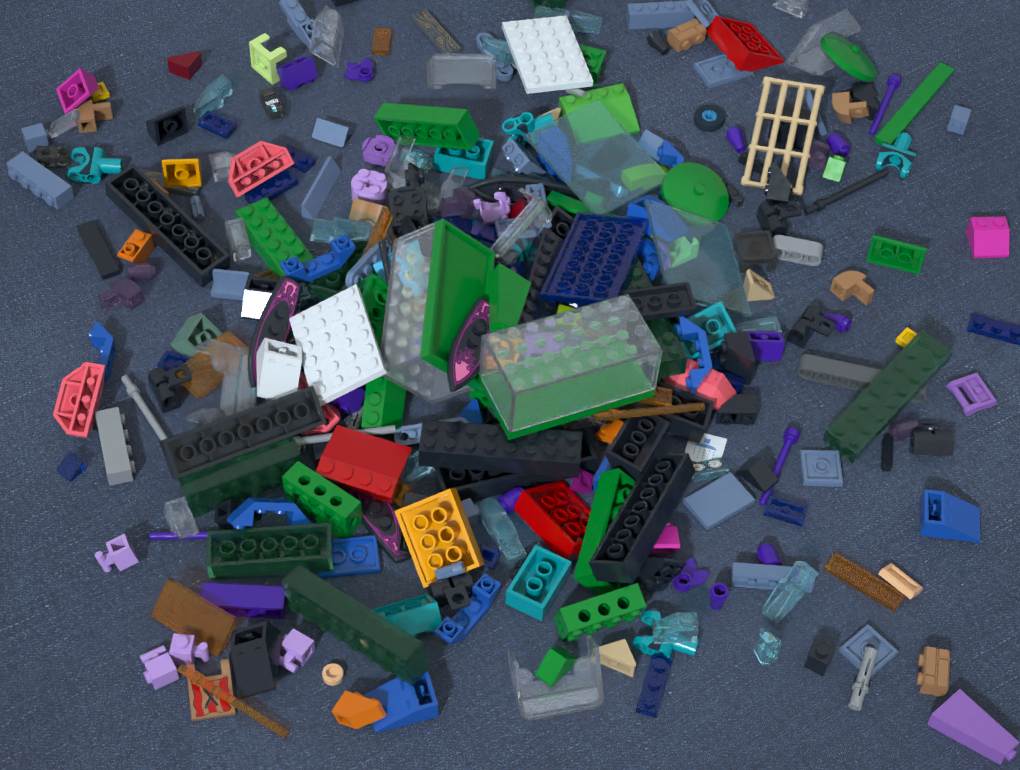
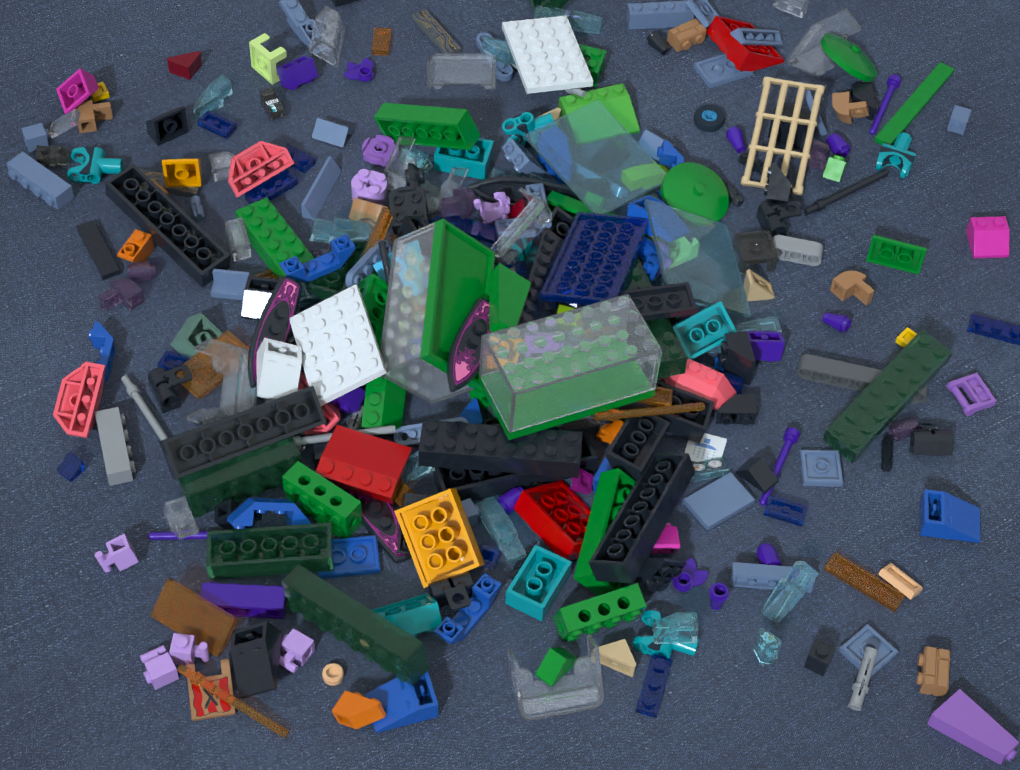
sand blue piece [434,561,466,581] -> none
blue slope [675,316,712,394] -> none
black piece [787,306,836,349] -> none
none -> sand blue slope [730,28,783,46]

